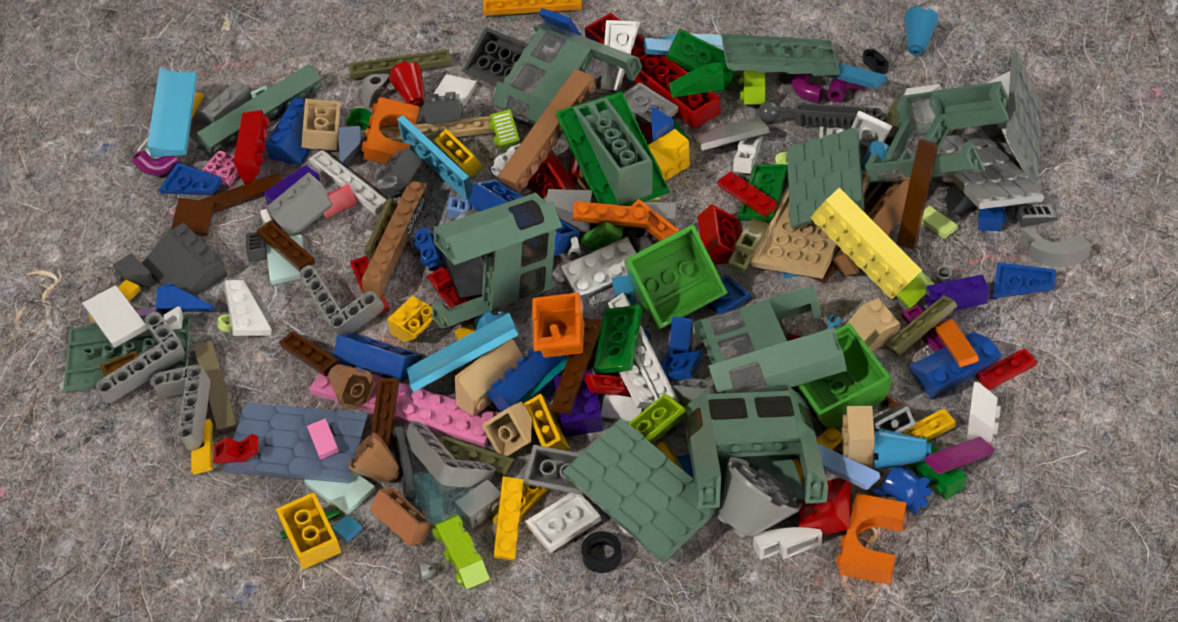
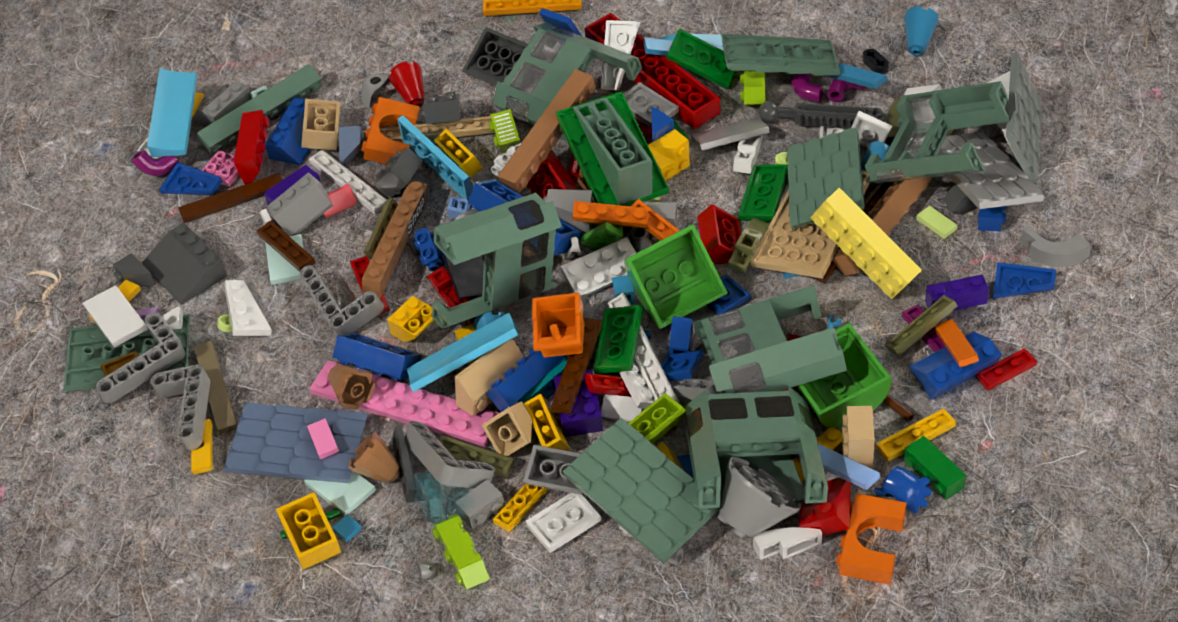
blue slope [156,284,216,312] -> none
reddish brown tile [171,198,215,236] -> none
red slope [213,434,258,464] -> none
dark grey slope [246,232,267,262] -> none
reddish brown plate [279,331,340,377] -> none
green hair [346,108,372,131] -> none
olive plate [349,49,451,79] -> none
nougat brick [370,488,433,546] -> none
reddish brown plate [371,378,400,451] -> none
white tile [434,74,478,108] -> none
yellow plate [493,477,523,561] -> none
black tyre [581,531,622,573] -> none
green slope [669,62,724,98] -> none
red plate [717,171,778,218] -> none
tan slope [846,298,900,351] -> none
flat silver brick [873,406,916,436] -> none
dark azure cone [874,428,931,470] -> none
reddish brown tile [896,138,939,250] -> none
lime slope [896,271,934,309] -> none
magenta tile [924,437,995,475] -> none
light grey hinge [936,266,952,282] -> none
white slope [967,382,1001,442] -> none
dark grey slope [1015,204,1058,227] -> none

